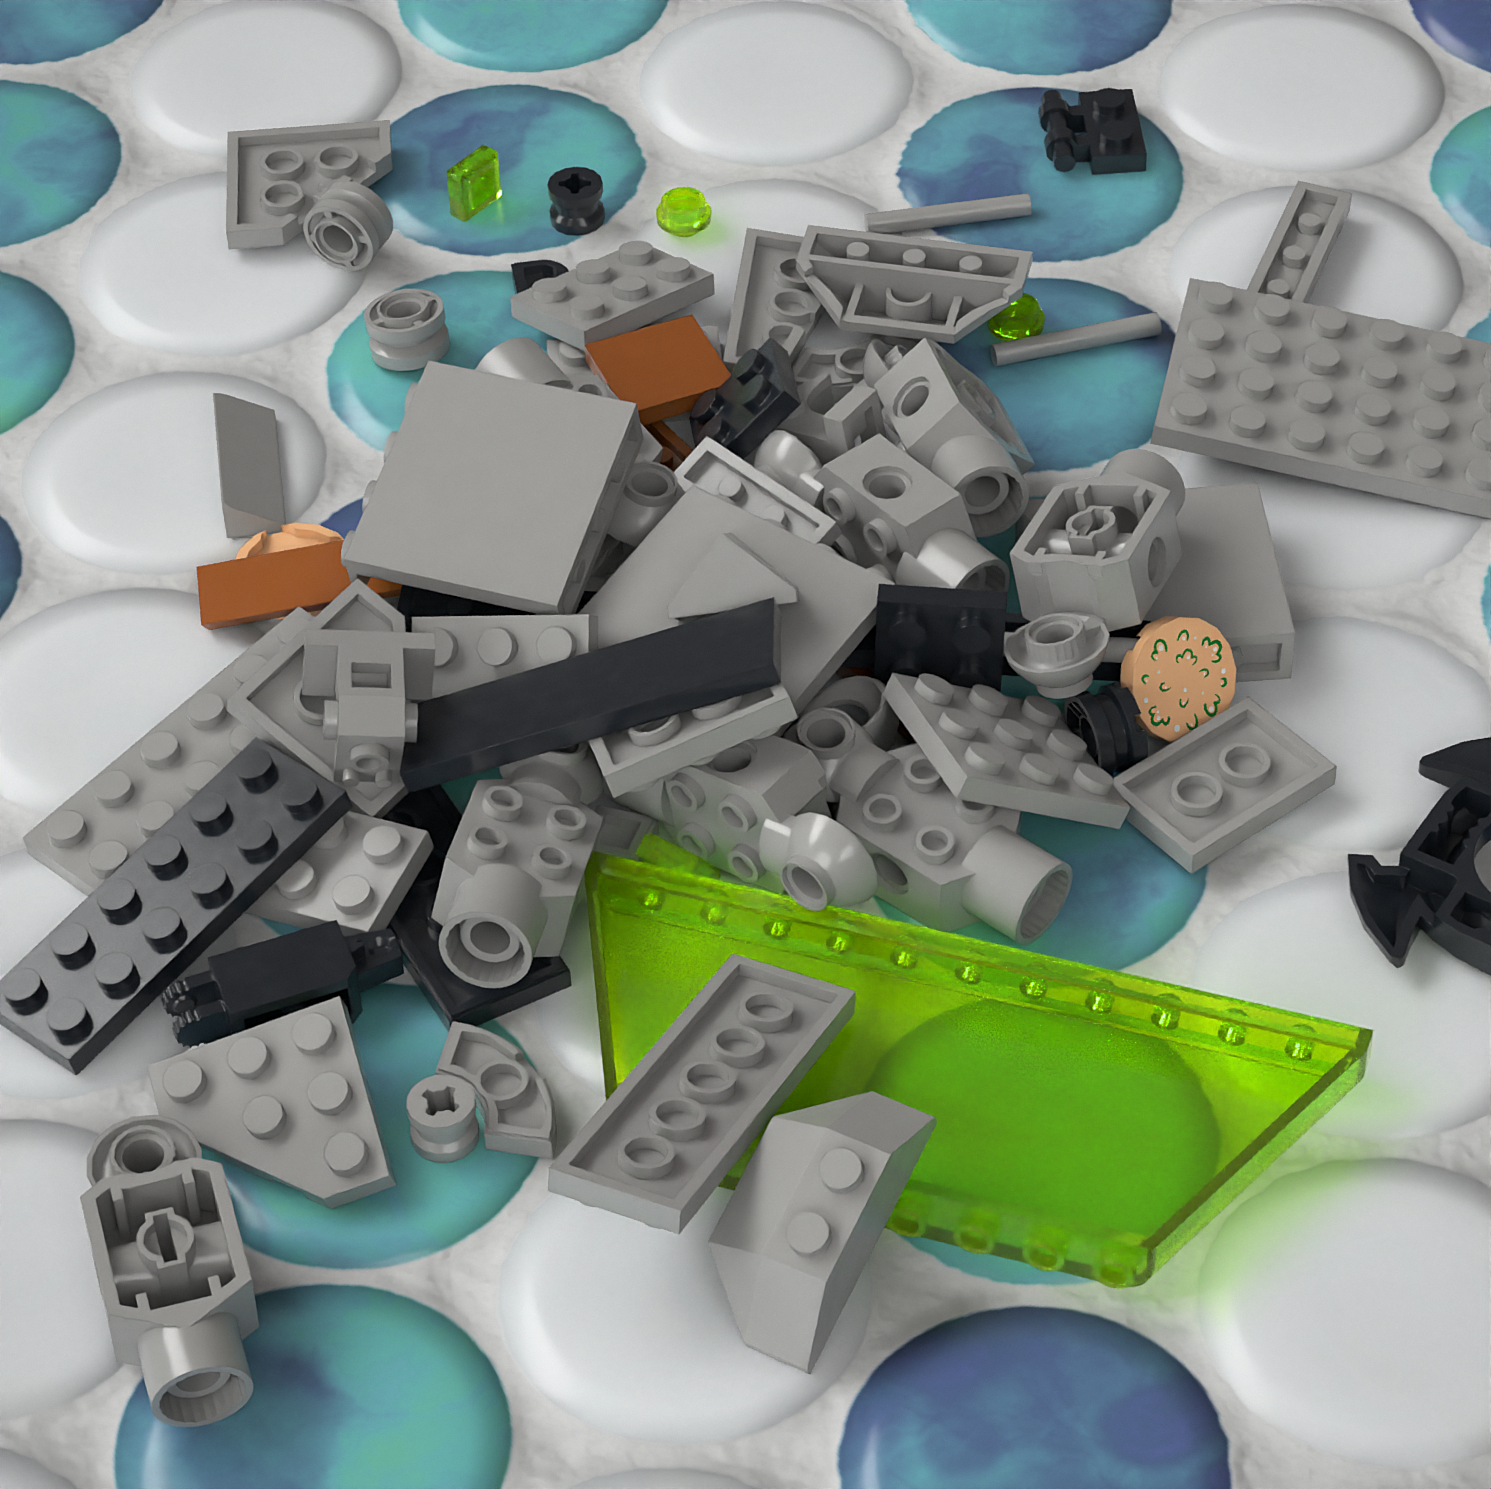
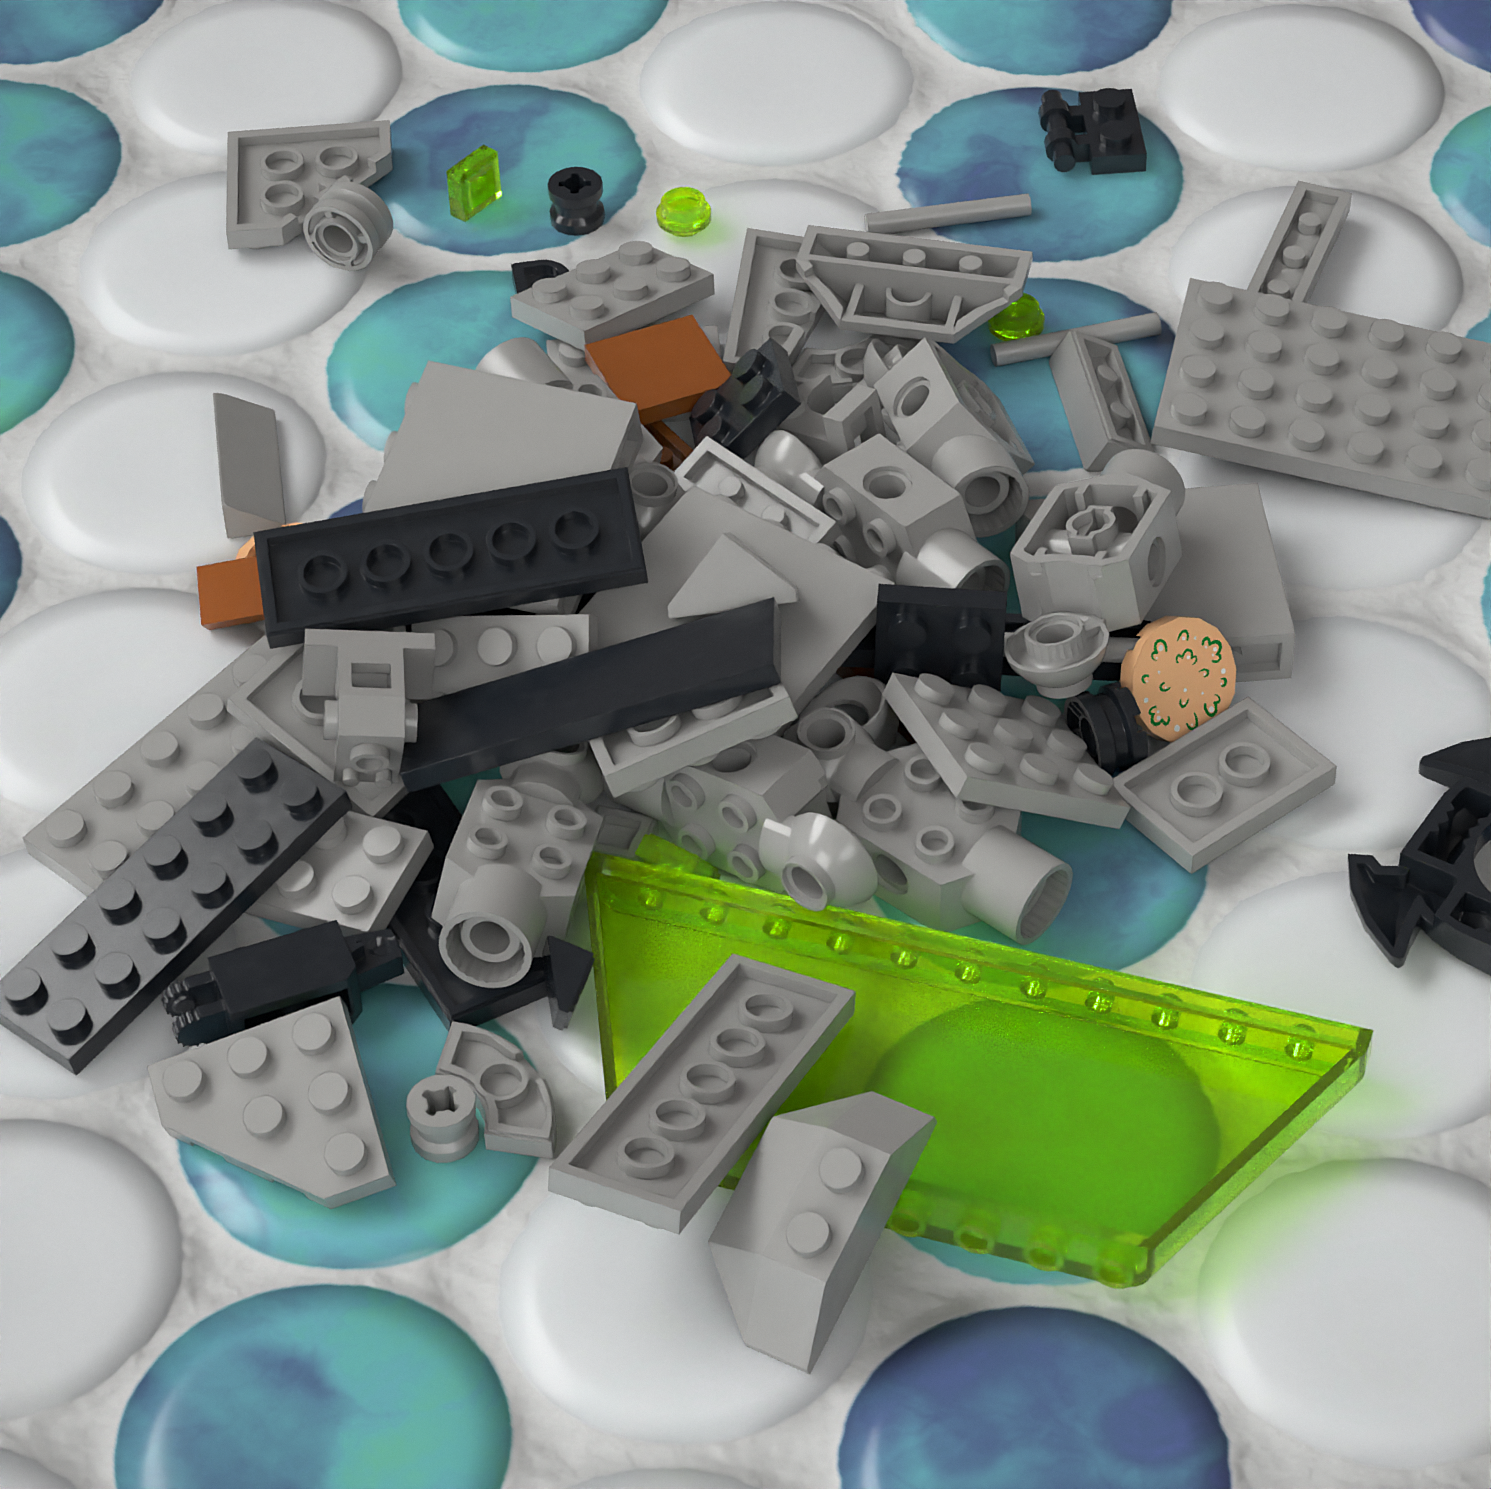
light grey brick [80,1115,259,1427] -> none
light grey wheel [364,289,450,371] -> none
none -> black tile [253,467,648,649]
none -> black slope [542,935,595,1031]
none -> light grey slope [1049,330,1155,472]

